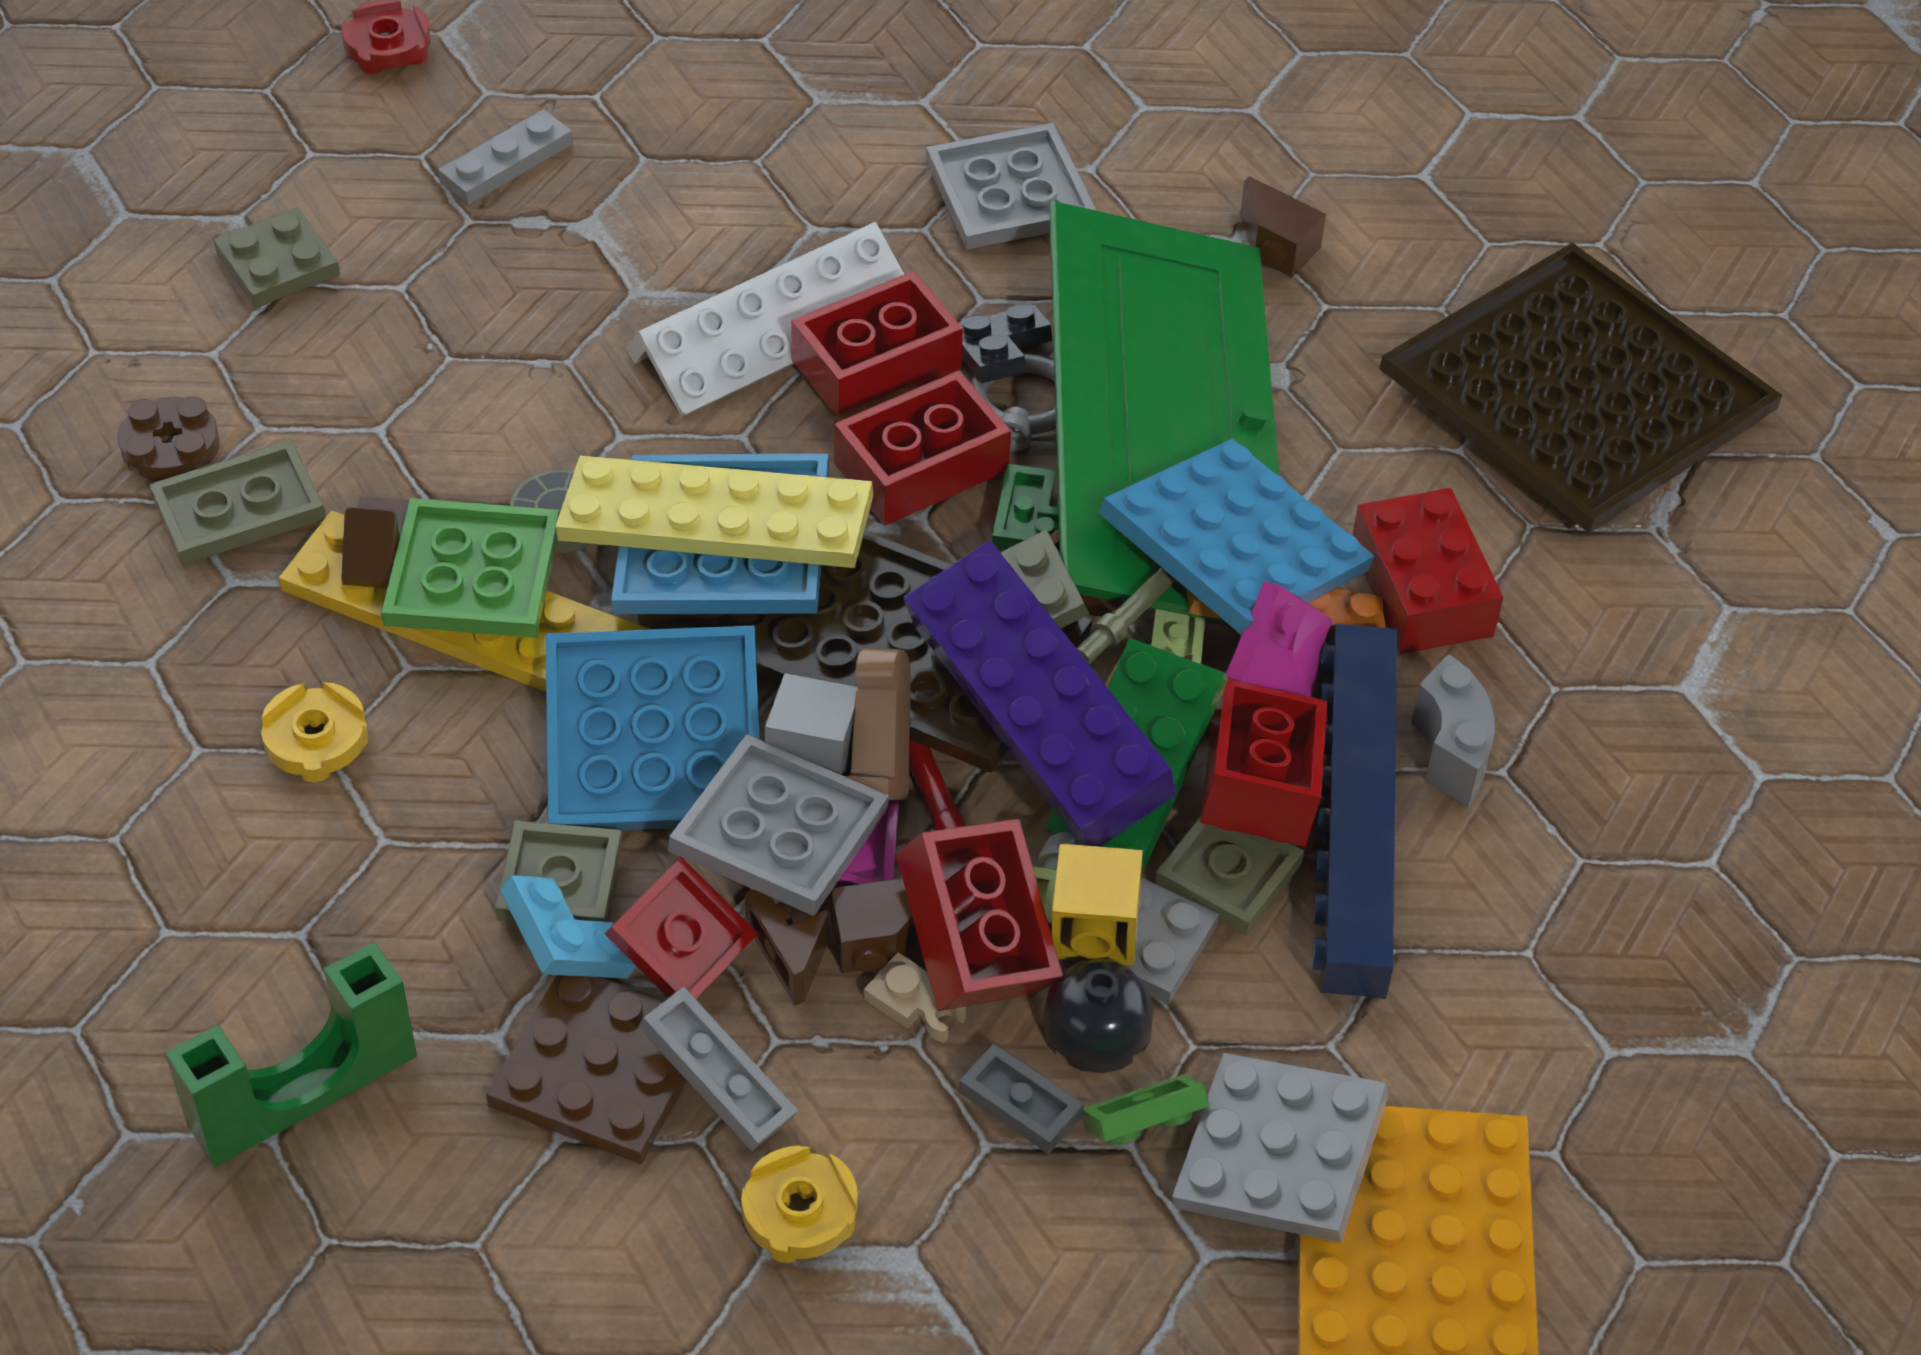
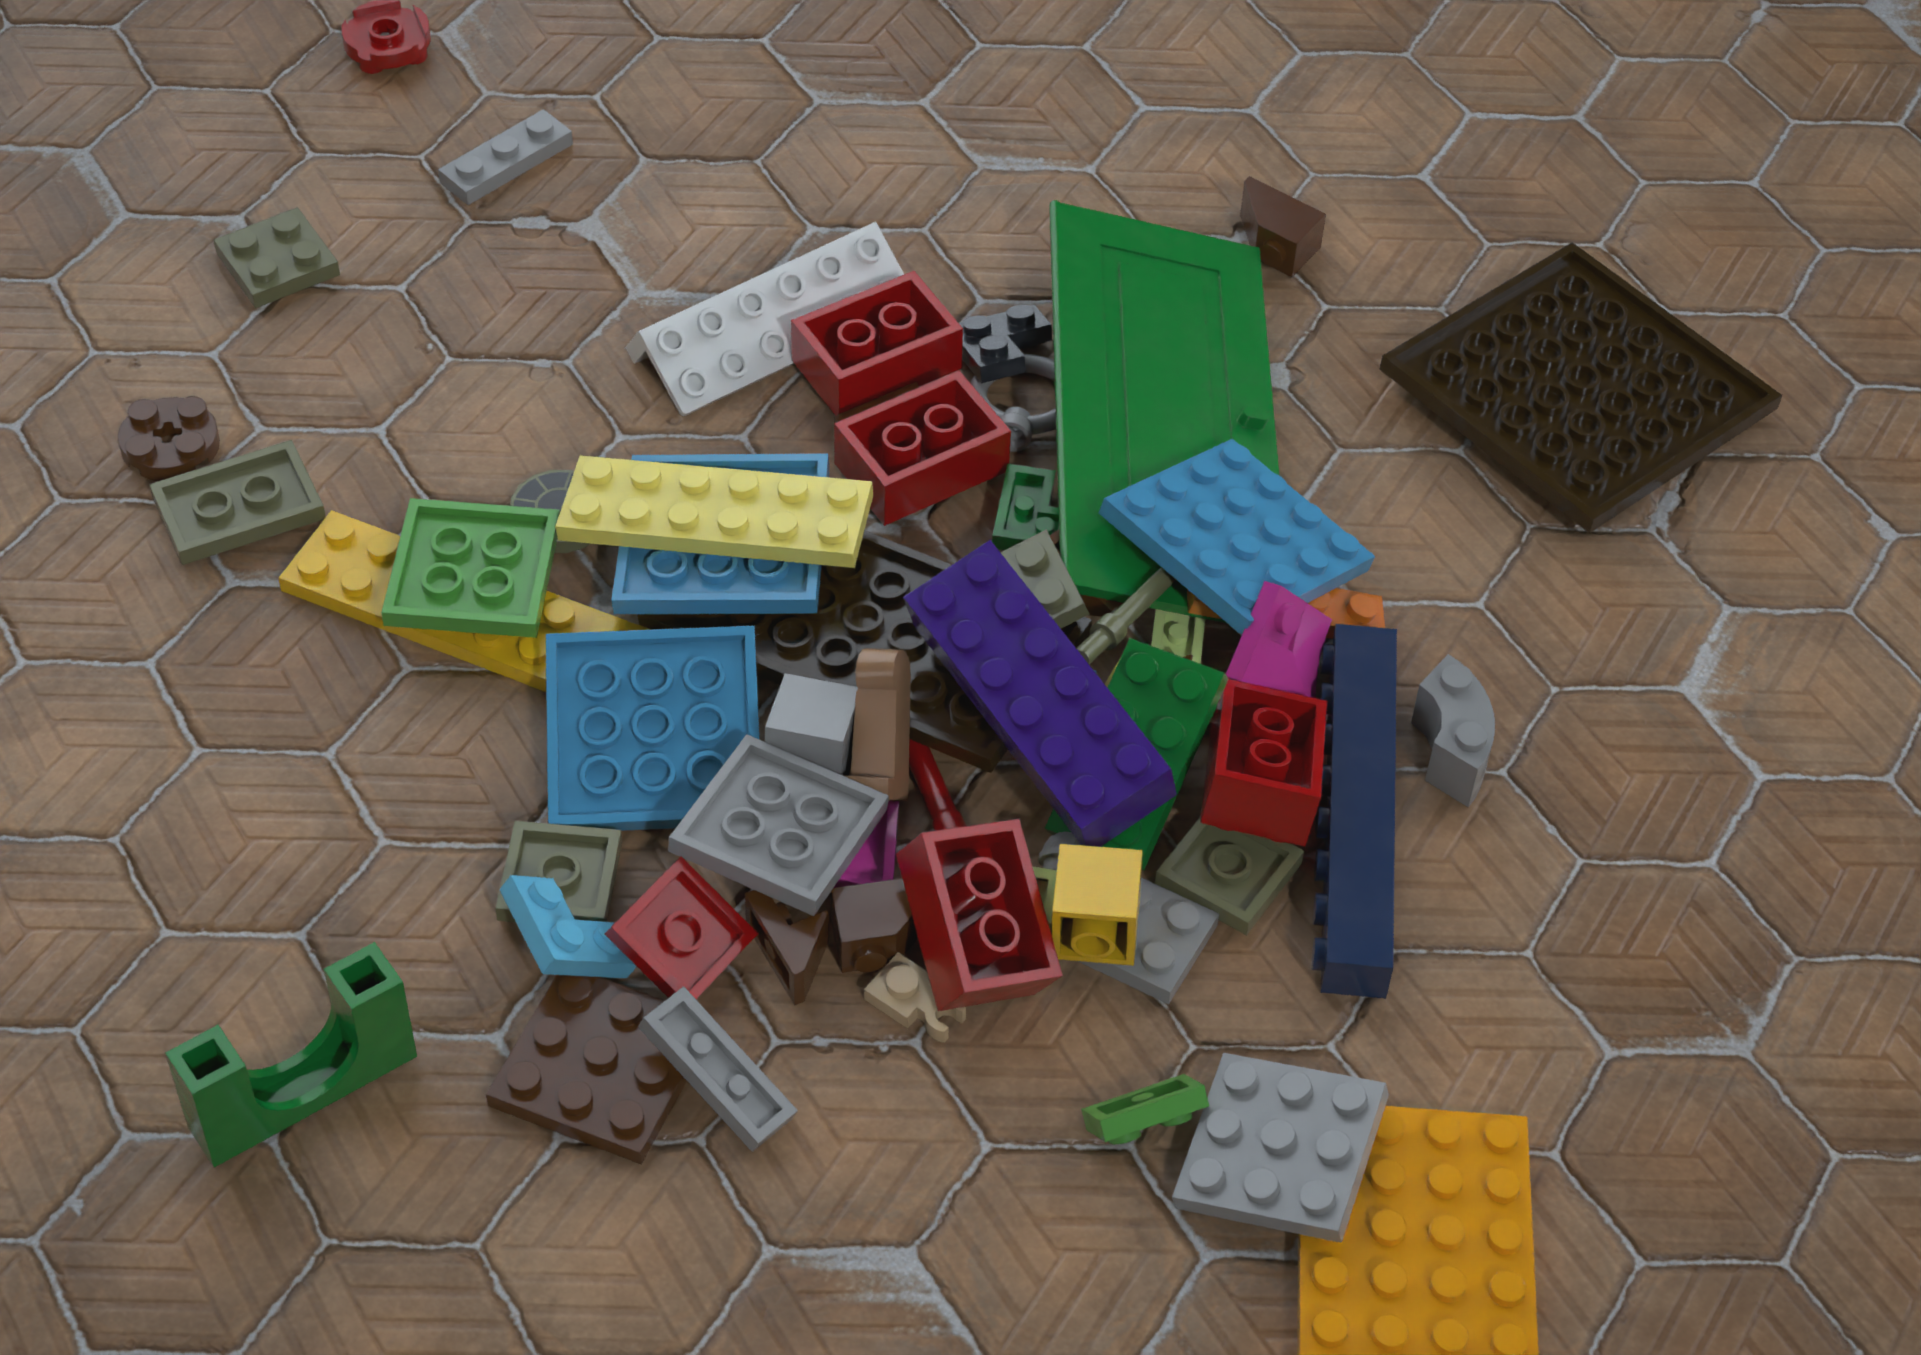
yellow plate [261,682,369,783] -> none
reddish brown slope [341,496,409,588] -> none
yellow plate [741,1145,858,1263] -> none
light grey plate [926,123,1097,250] -> none
dark grey plate [959,1043,1084,1154] -> none
black cylinder [1042,958,1154,1073] -> none
red brick [1352,488,1504,654] -> none

